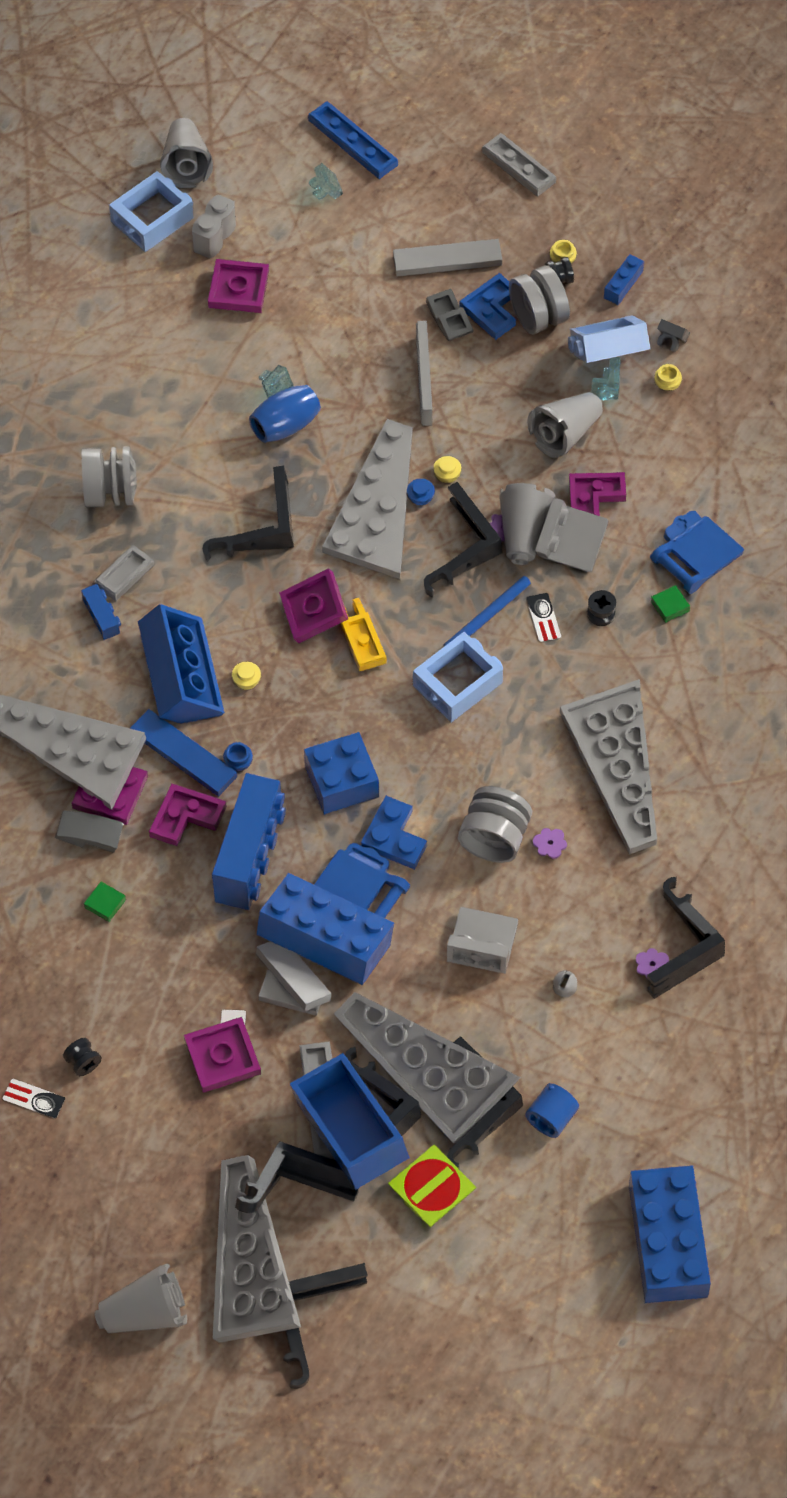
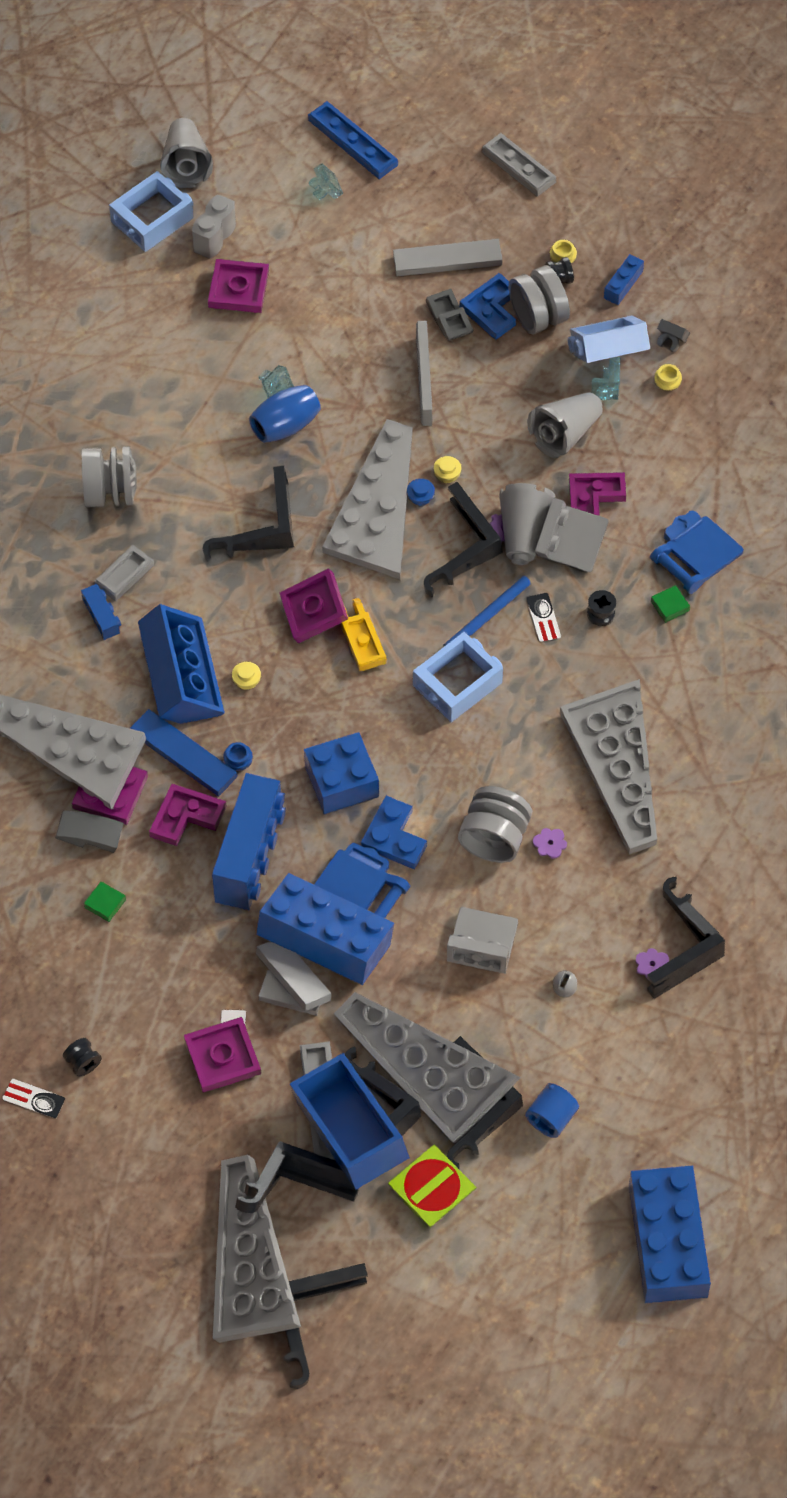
light grey cone [95,1264,187,1333] -> none

